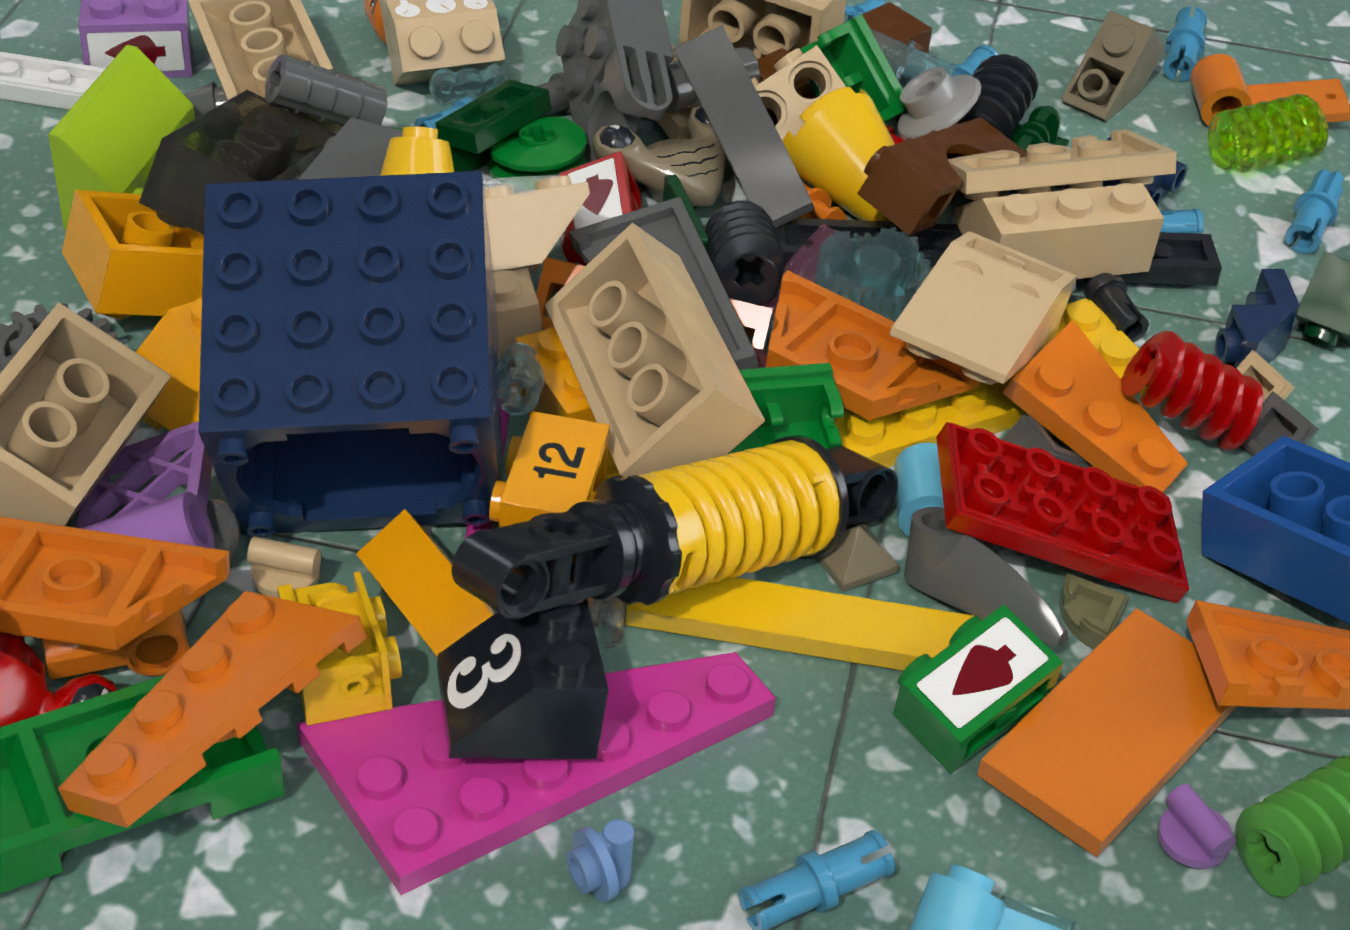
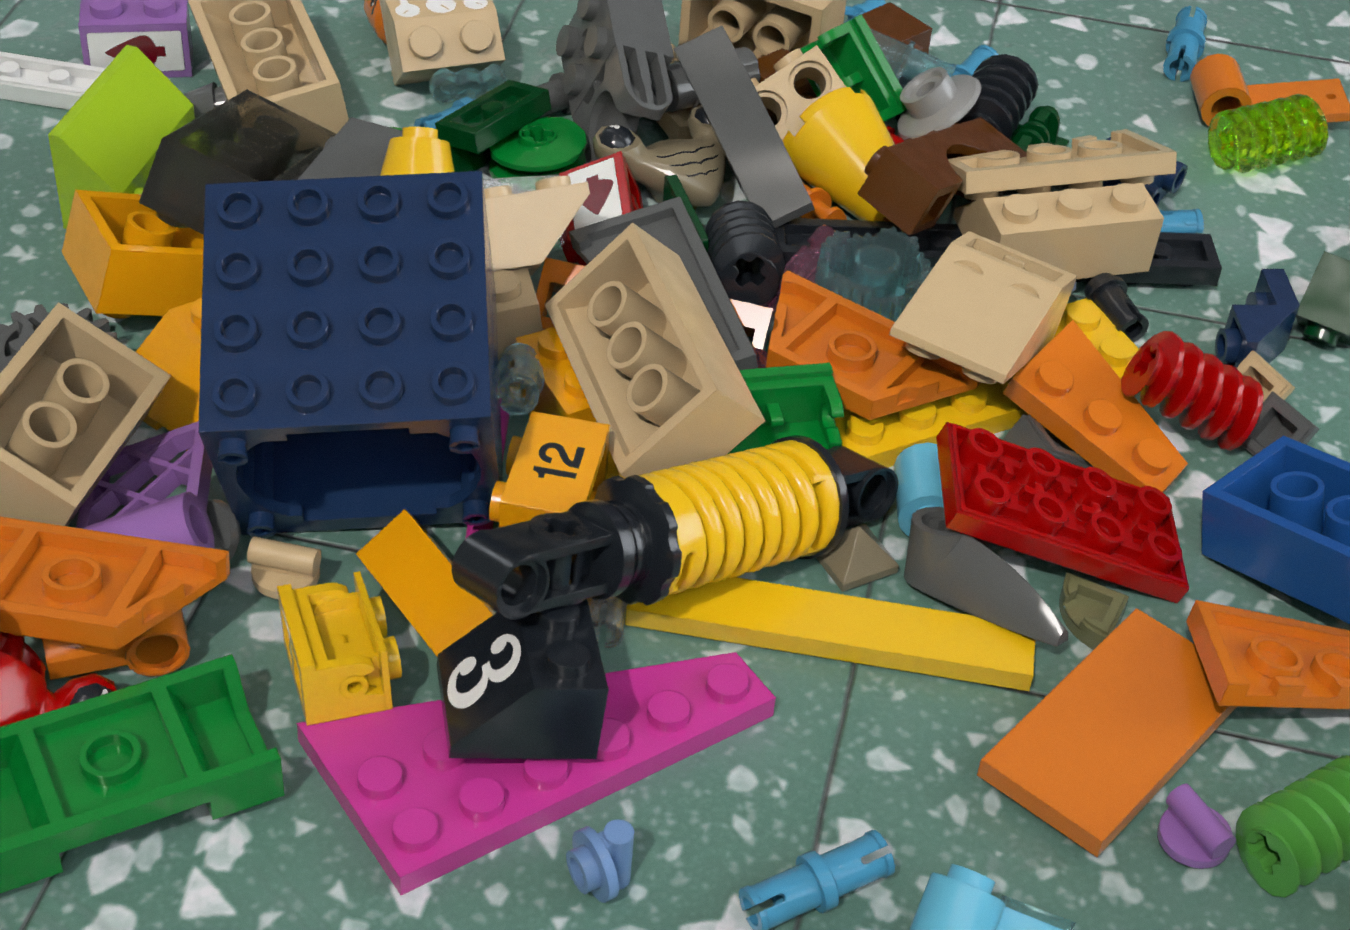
orange wing [58,591,367,828] -> none
dark grey axle [265,55,387,127] -> none
brick [893,604,1064,774] -> none
dark tan slope [1061,10,1165,122] -> none
dark azure axle [1285,169,1344,254] -> none

